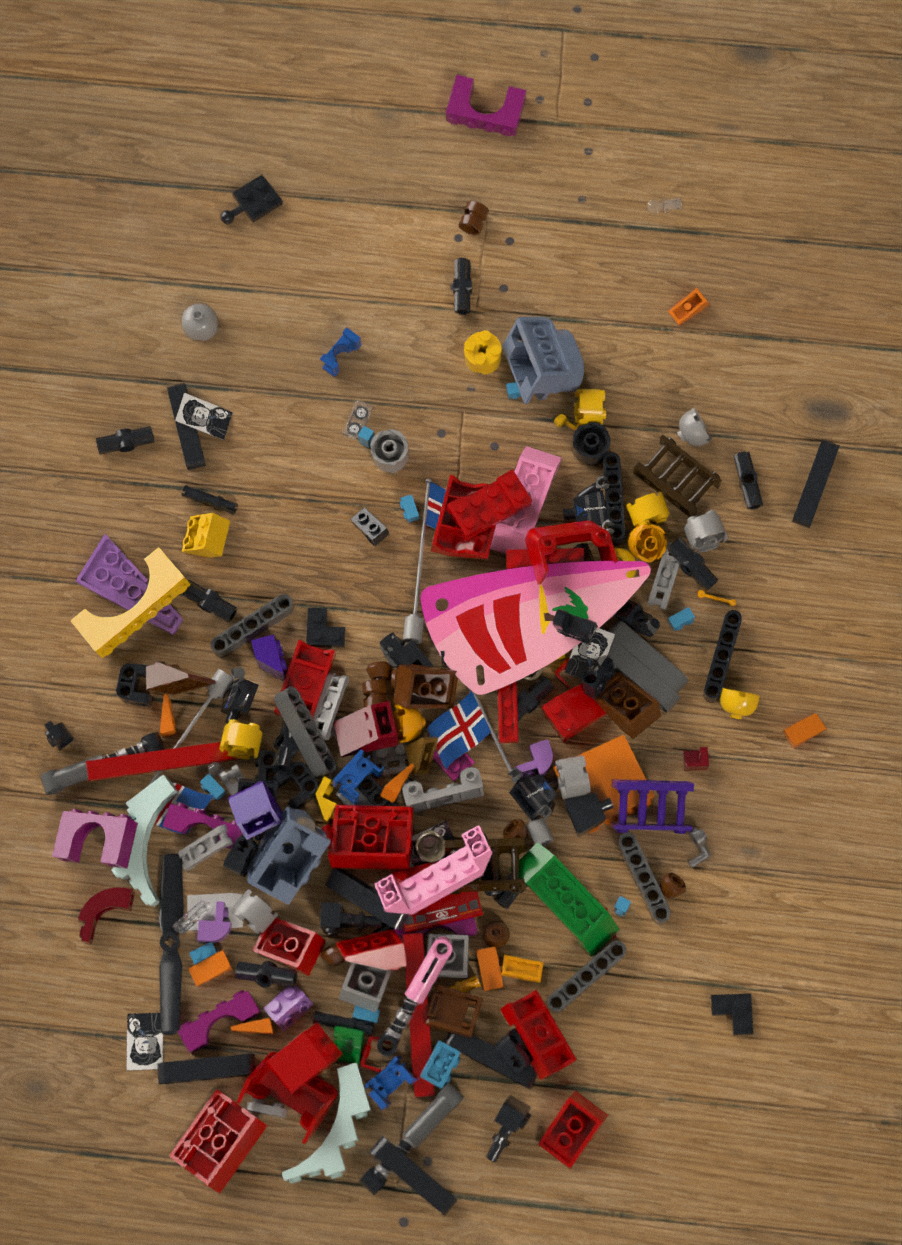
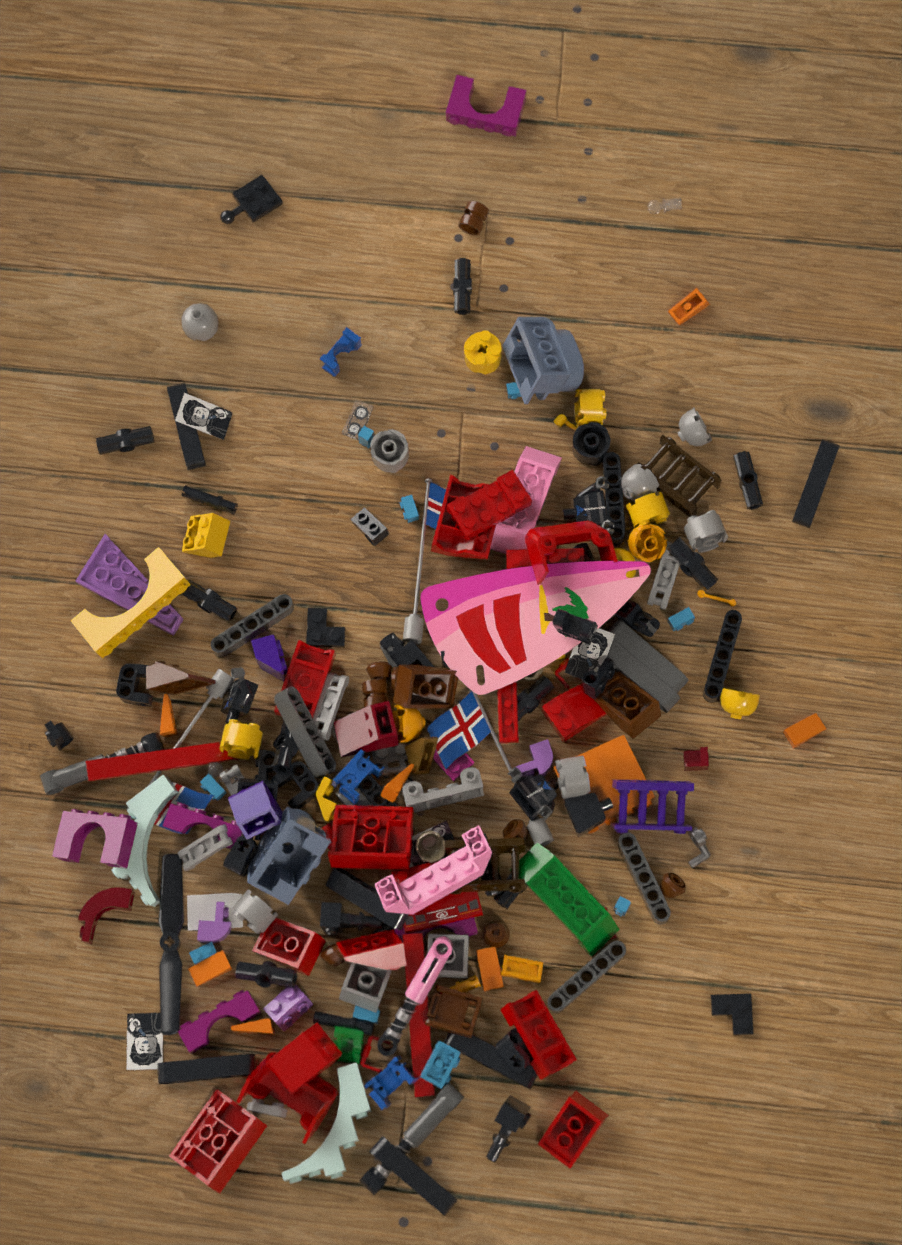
clear tile [173,901,213,933] -> none
none -> light grey cylinder [621,464,659,502]

